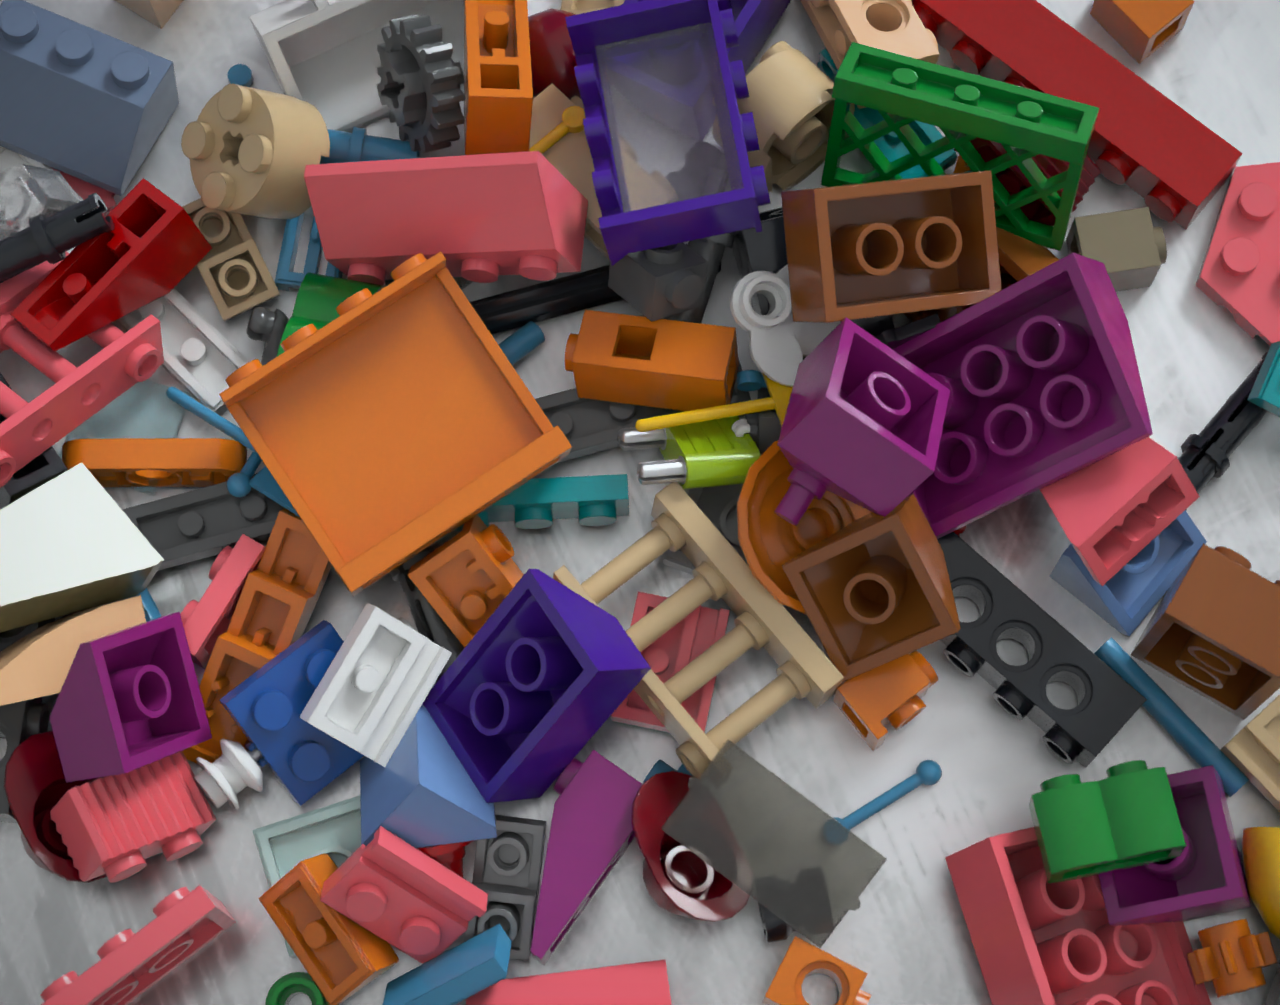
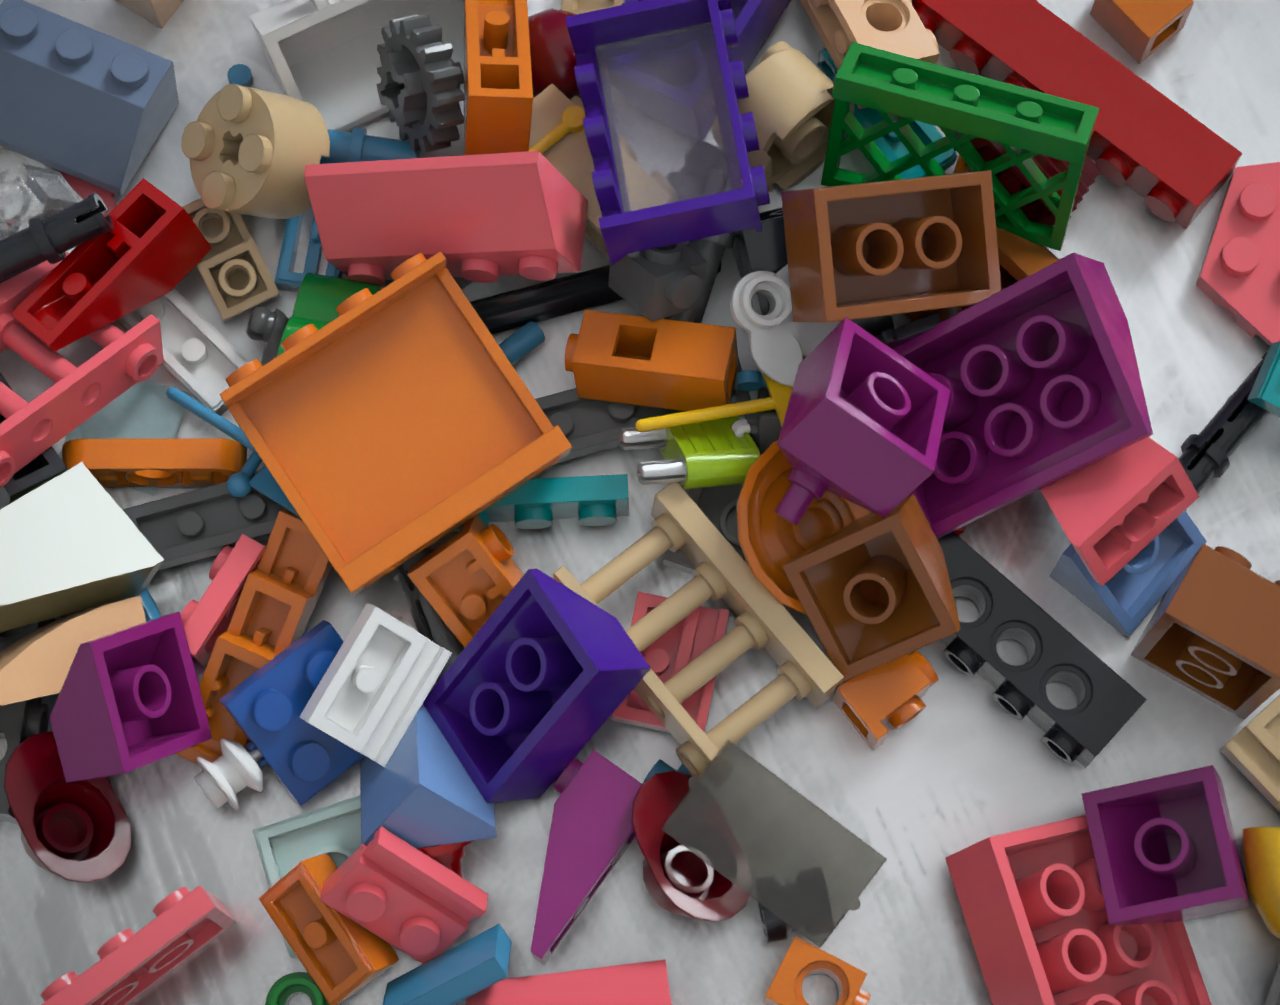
coral brick [50,751,216,883] -> none
flat silver slope [464,815,547,961] -> none
dark azure hinge [822,760,942,845] -> none
green brick [1029,760,1186,883] -> none
dark tan brick [1066,207,1167,292] -> none
dark azure bar [1094,637,1249,797] -> none
orange gear [1187,919,1278,998] -> none

